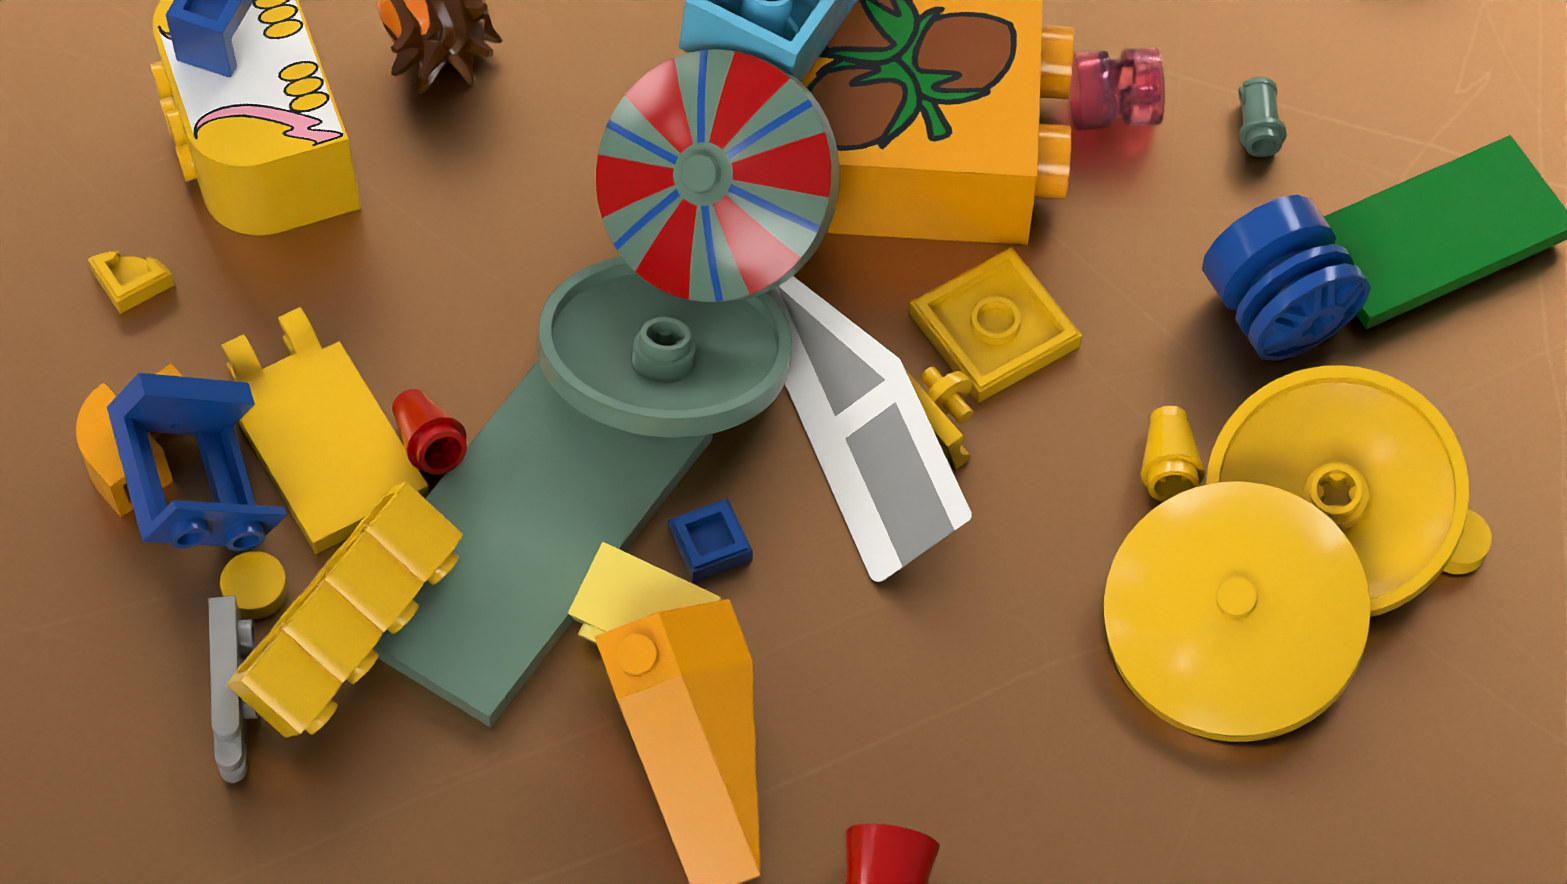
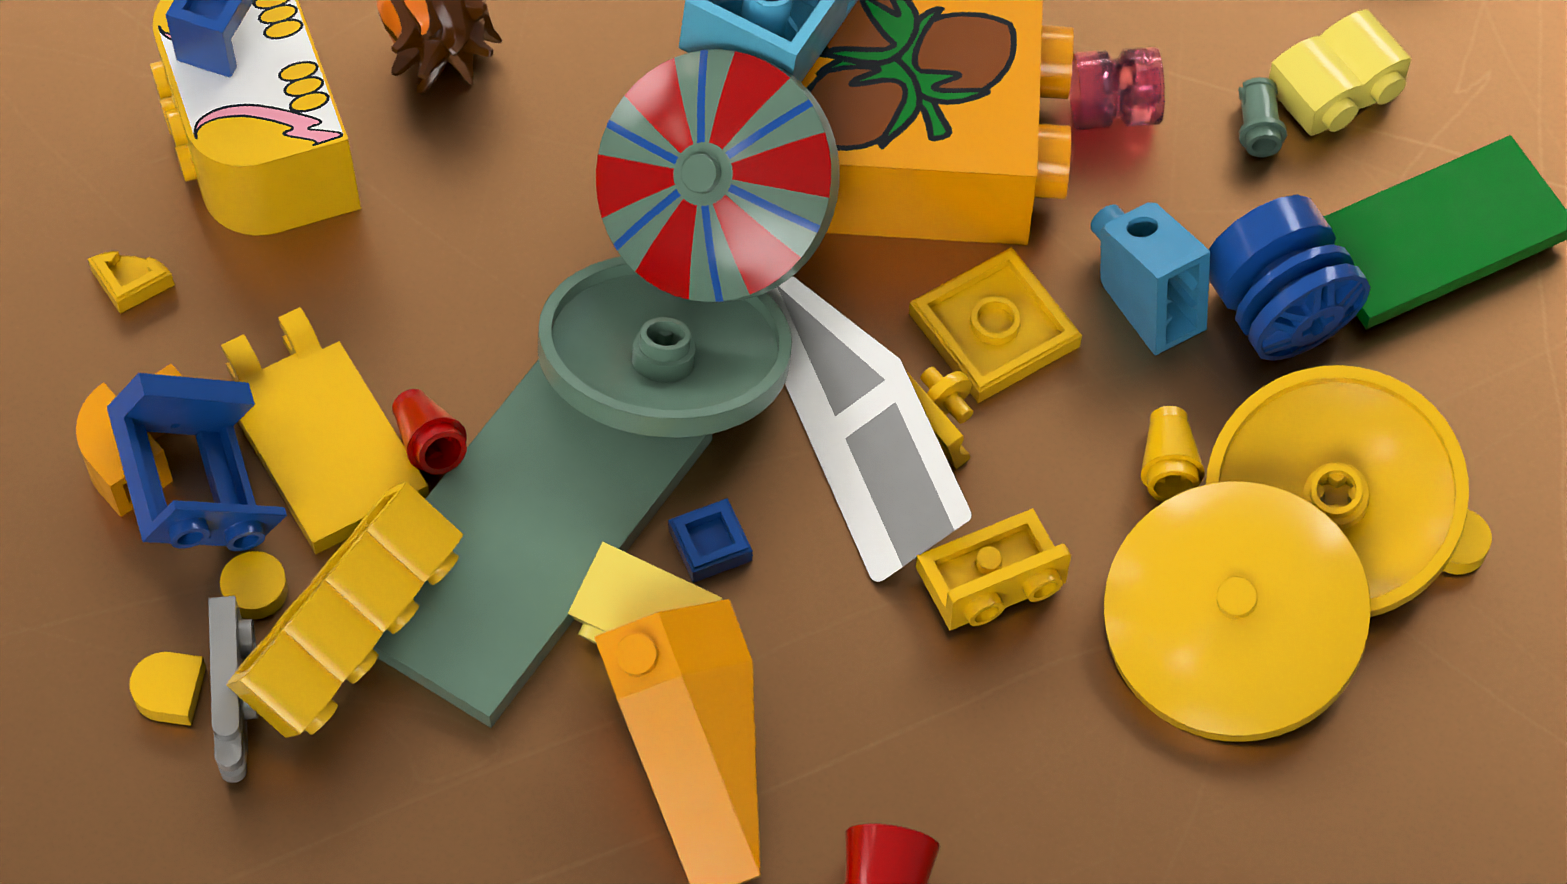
none -> yellow tile [129,652,206,726]
none -> yellow bracket [916,508,1071,630]
none -> dark azure torso [1090,203,1210,356]
none -> light yellow brick [1269,9,1411,136]

